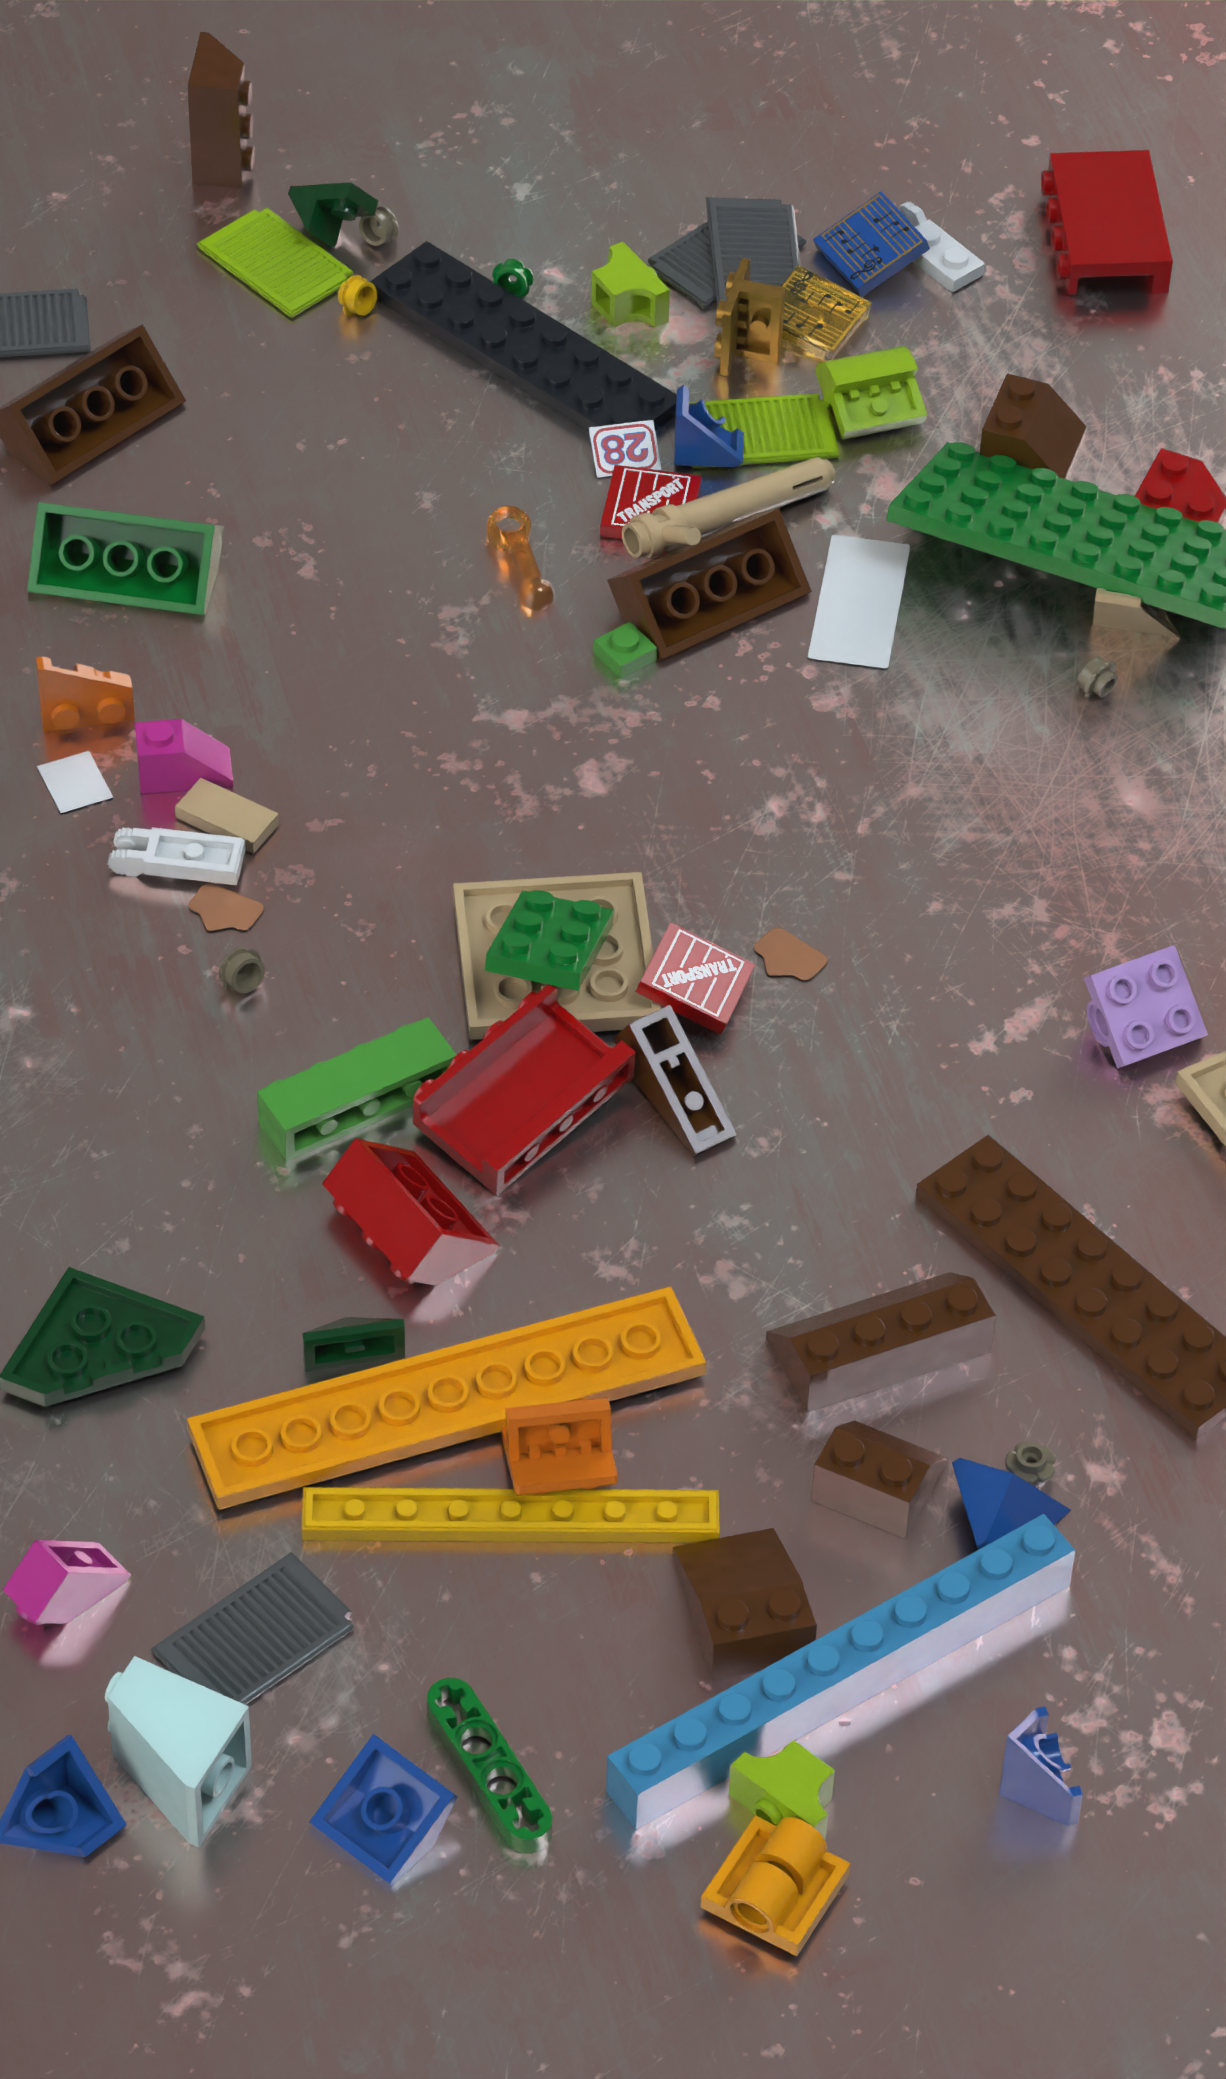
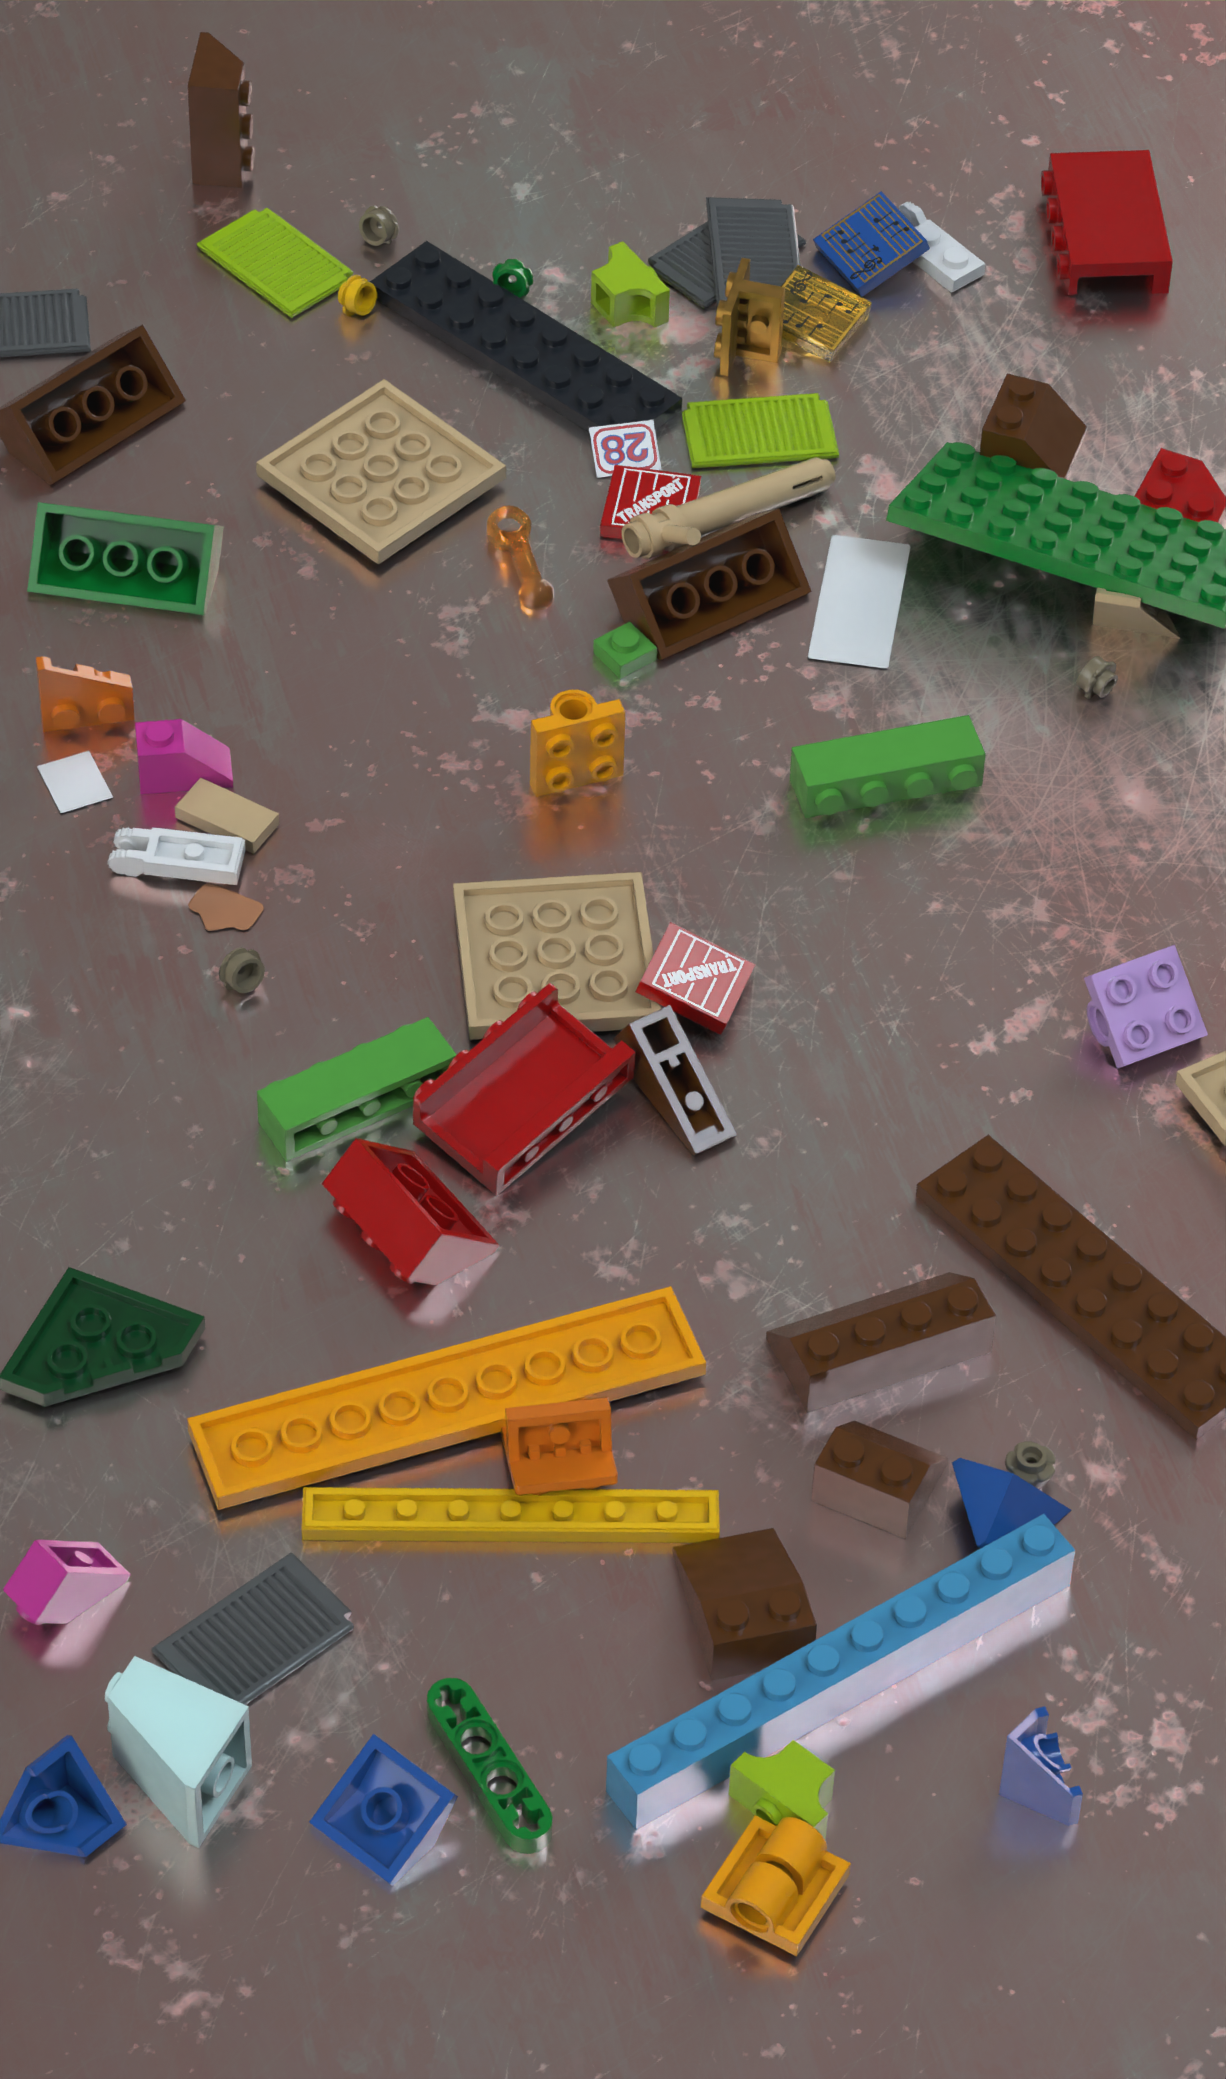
dark green slope [288,182,379,247] -> none
dark green slope [302,1317,405,1372] -> none
green plate [484,890,614,991] -> none
blue slope [674,385,744,467] -> none
nougat sticker [754,928,828,980] -> none
lime brick [815,346,928,440] -> none
none -> tan plate [256,379,506,564]
none -> light orange plate [530,689,625,797]
none -> bright green brick [790,715,986,818]

